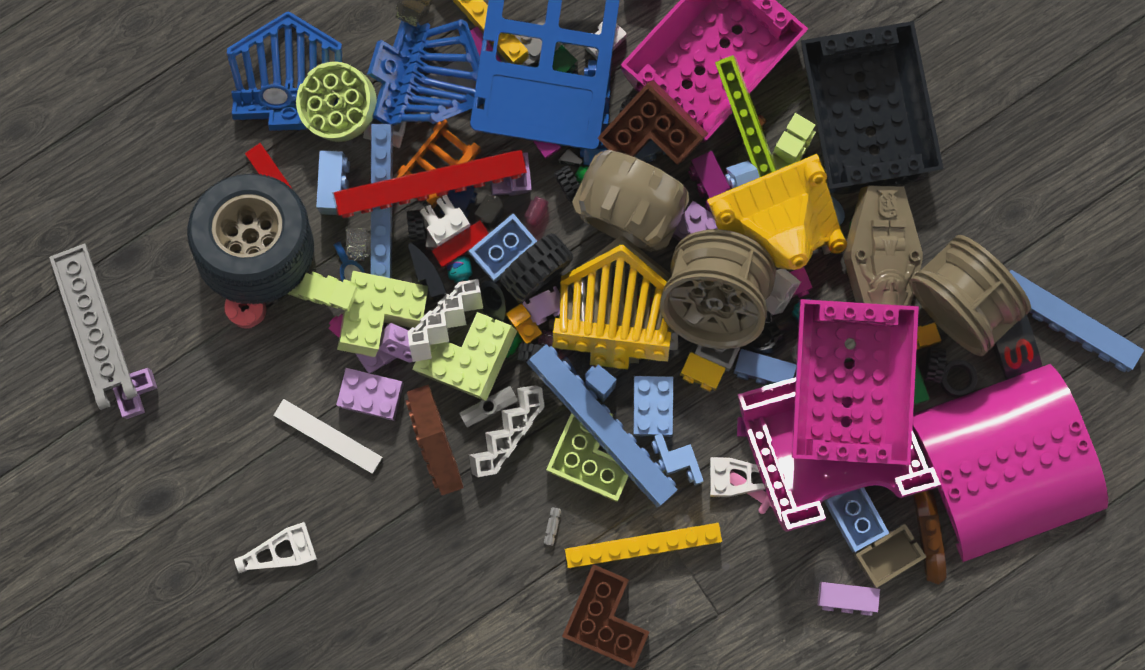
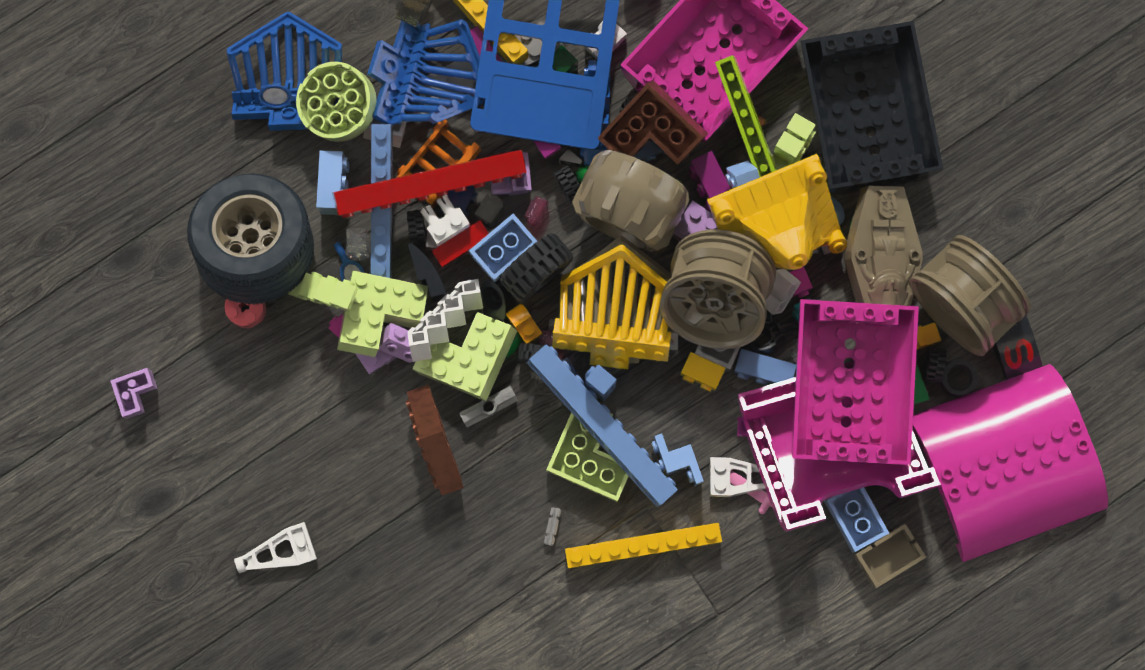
light grey hinge [49,243,138,410] -> none
red tile [245,143,292,189] -> none
white tile [274,399,383,474] -> none
lavender brick [336,368,404,421] -> none
teal head [446,256,472,283] -> none
white brick [469,385,544,477] -> none
lavender brick [522,286,560,325] -> none
copper brick [562,564,649,668] -> none
light blue brick [633,376,673,437] -> none
lavender brick [817,582,880,616] -> none
reddish brown brick [914,489,947,585] -> none
medium blue brick [1009,270,1144,372] -> none

